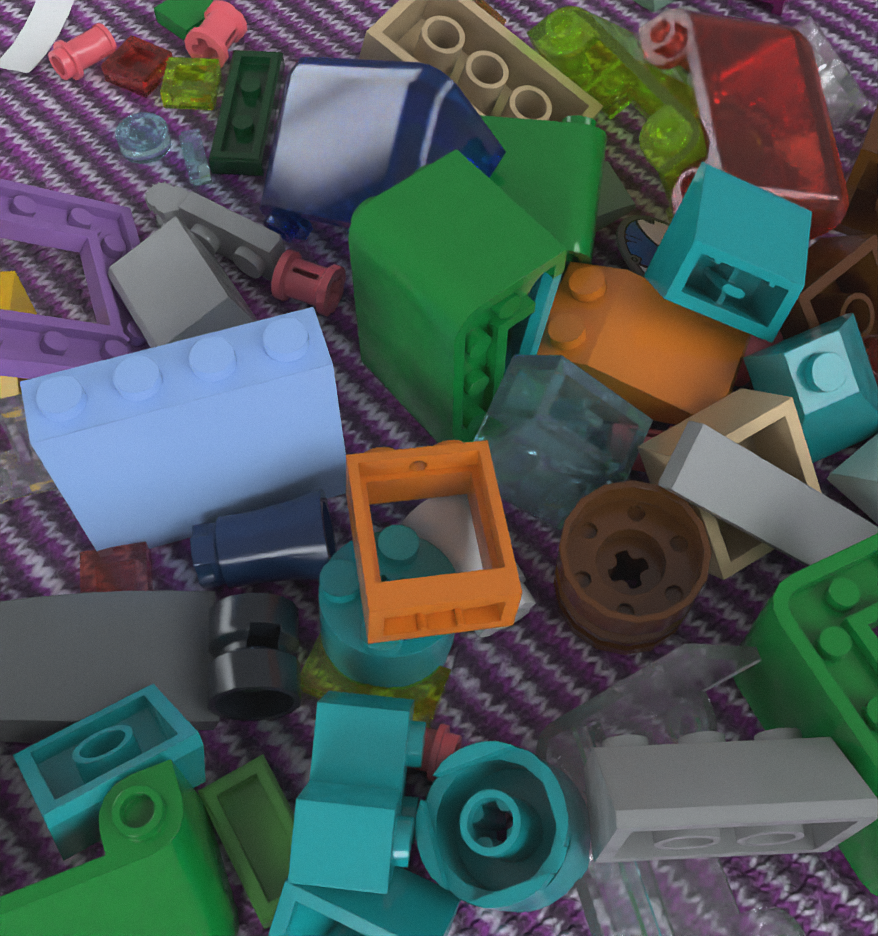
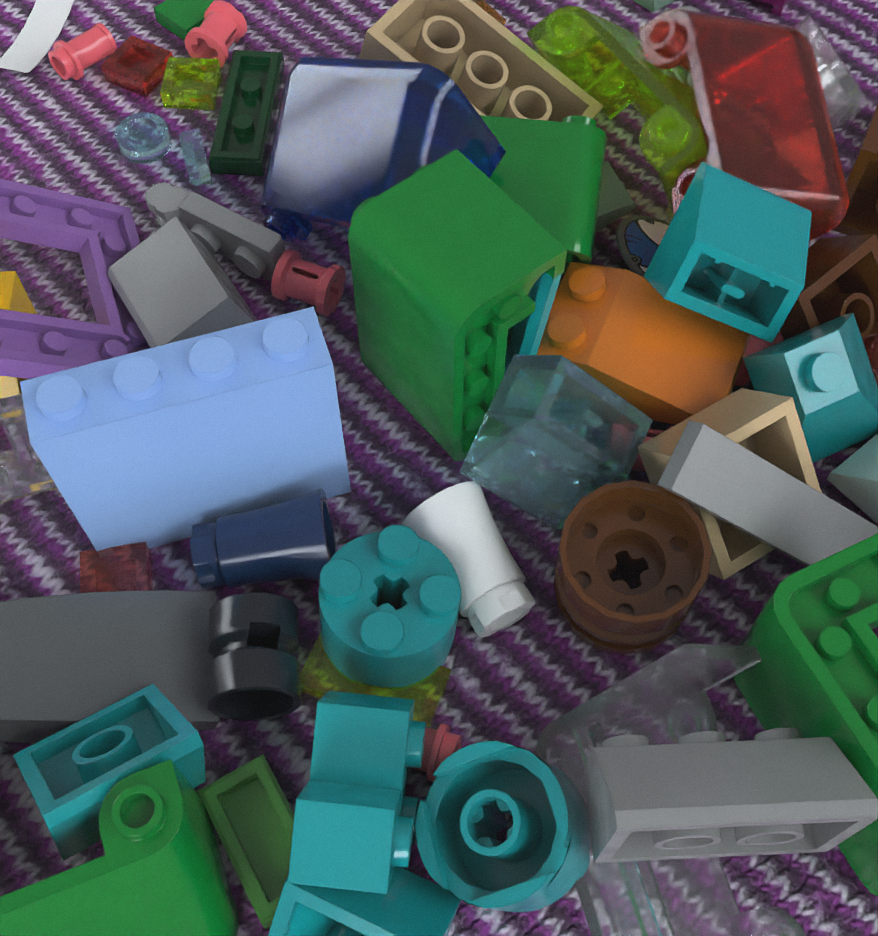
orange window [346,440,522,644] -> none

